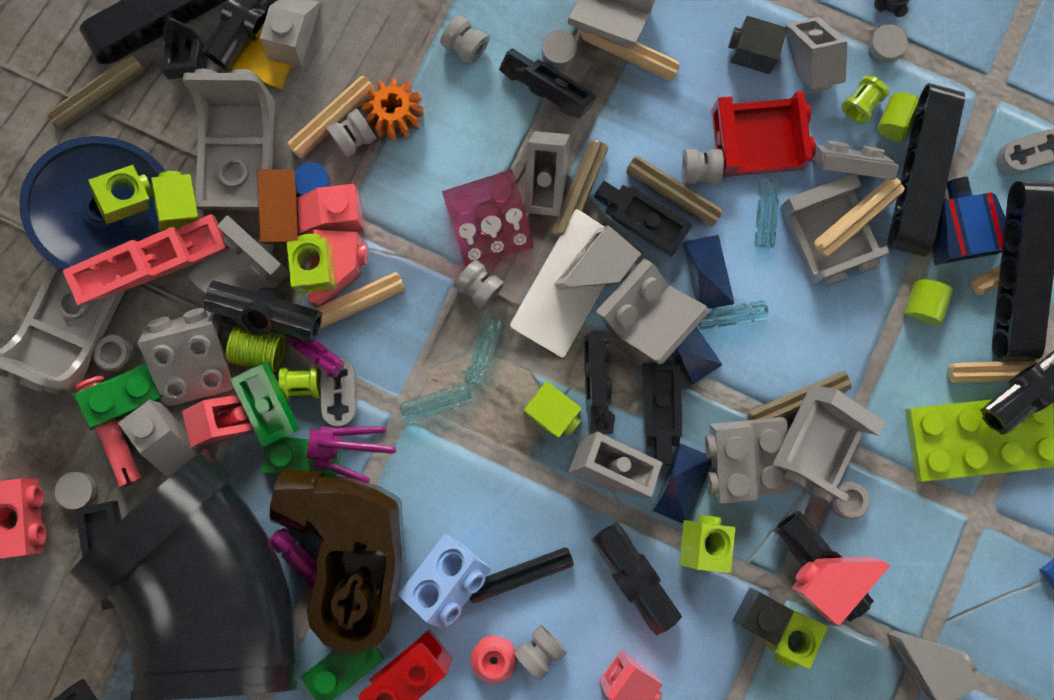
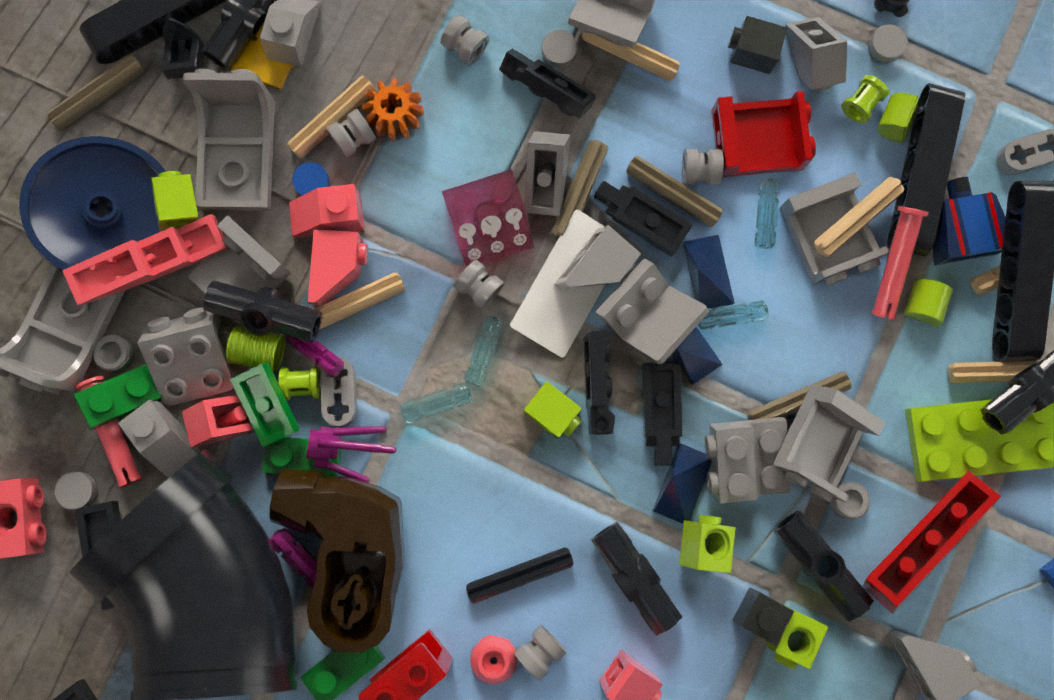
lime brick [88,165,153,225] -> none
dark orange tile [256,169,298,244] -> none
lime brick [287,234,336,294] -> none
light blue brick [398,534,491,630] -> none
light grey slope [569,432,663,498] -> none
coral slope [792,556,890,626] -> none
light grey plate [813,141,899,180] -> none
none -> red brick [863,471,1001,614]
none -> coral pin [871,206,929,319]

